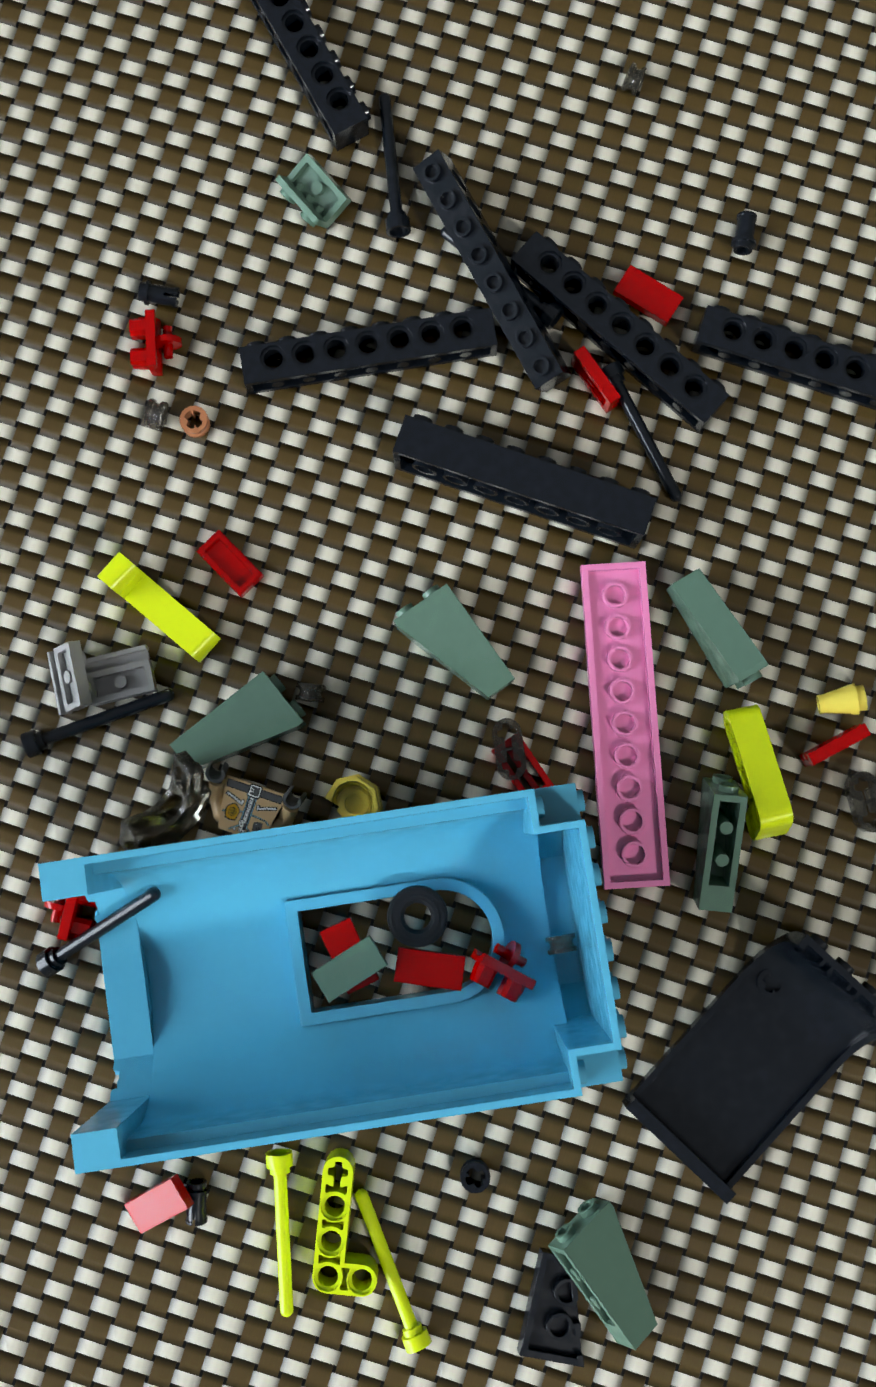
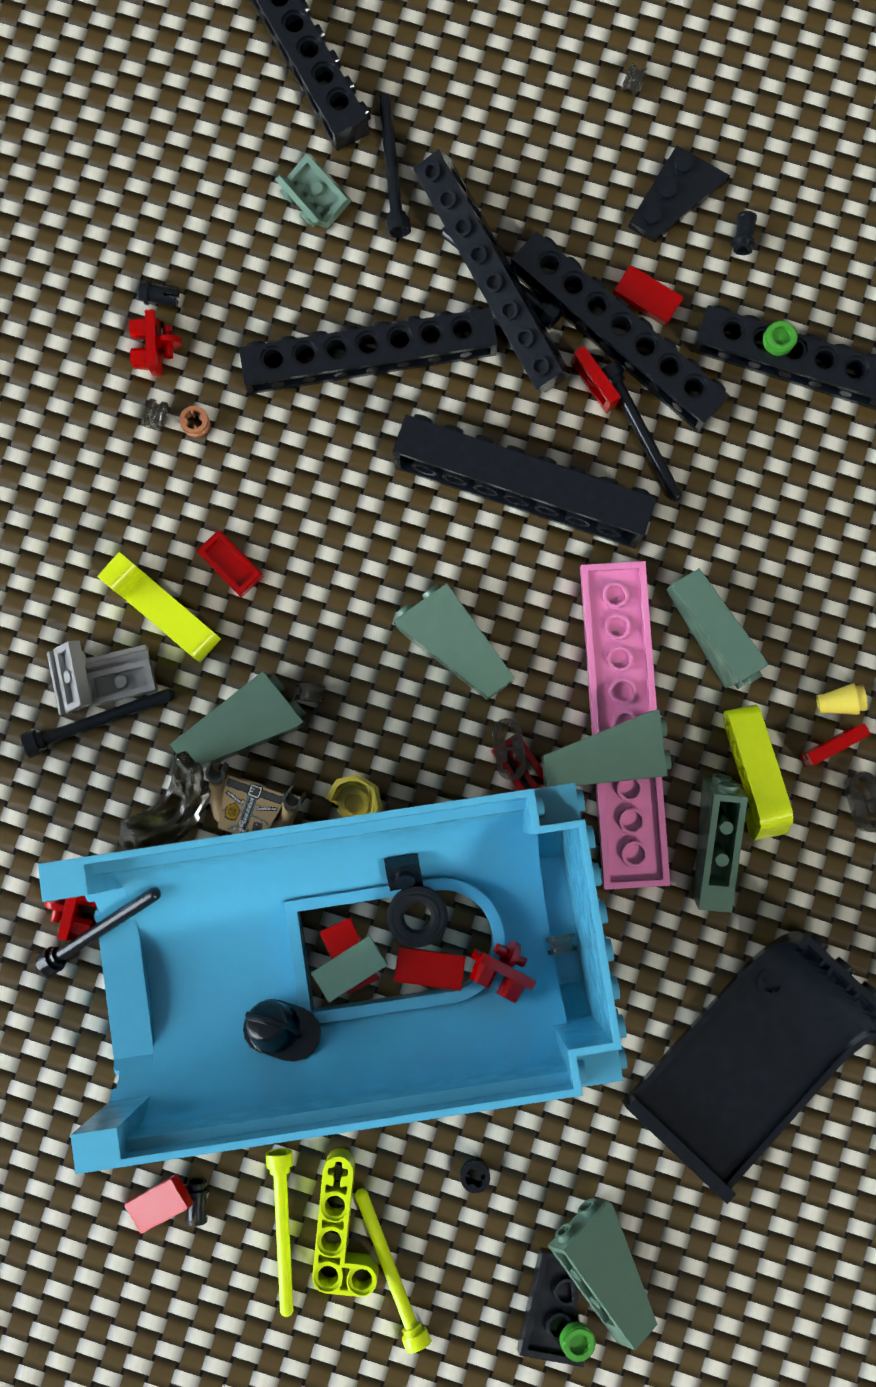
none -> black piece [243,999,321,1062]
none -> black plate [384,853,423,891]
none -> sand green slope [541,710,671,787]
none -> bright green tile [559,1322,596,1362]
none -> black wing [628,145,730,243]
none -> bright green tile [763,321,798,356]

